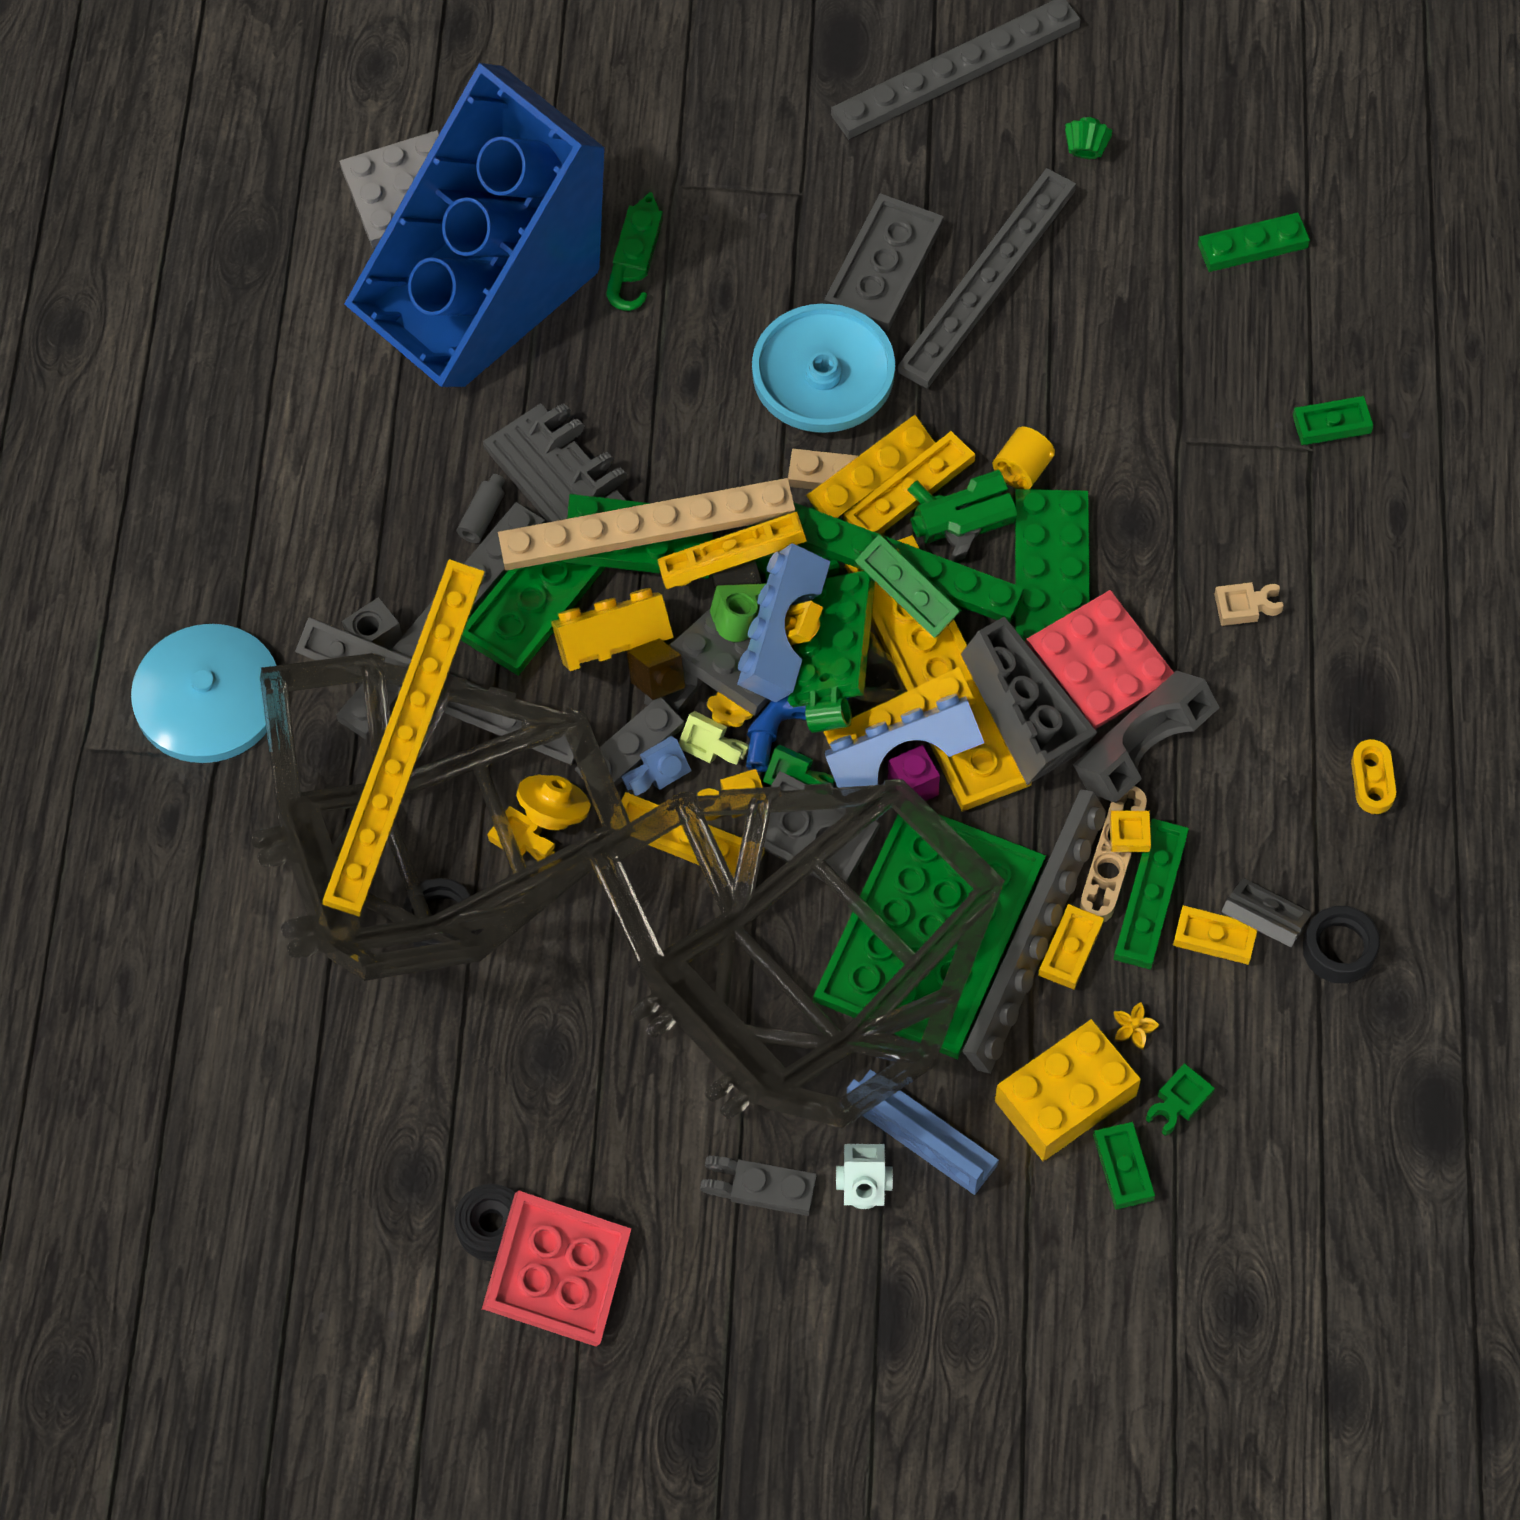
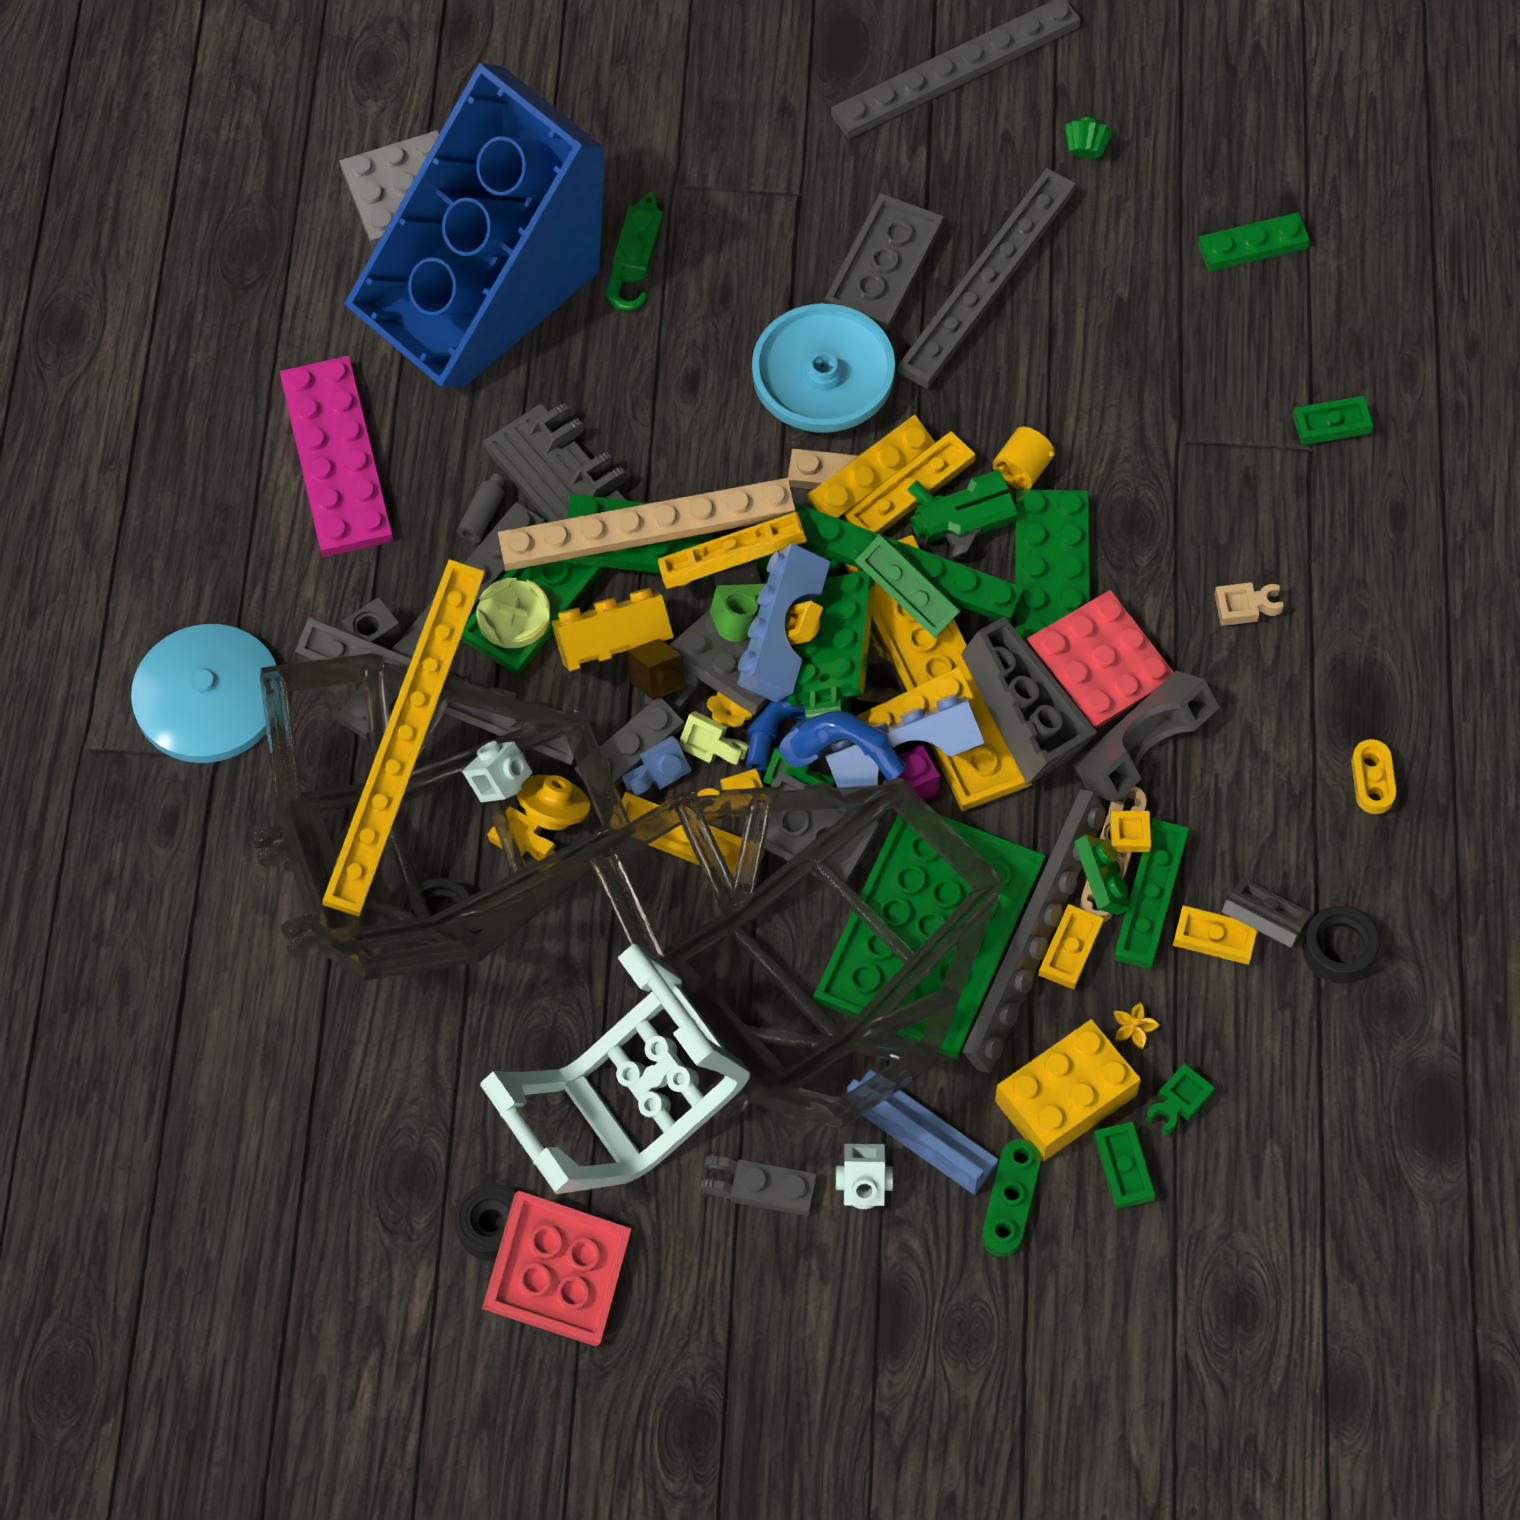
none -> dark pink plate [280,356,393,558]
none -> light aqua brick [462,741,533,802]
none -> yellowish green tile [476,578,550,648]
none -> light aqua windscreen [480,944,750,1194]
none -> blue piece [779,710,907,781]
none -> green plate [982,1139,1041,1257]
none -> green plate [1074,834,1131,915]

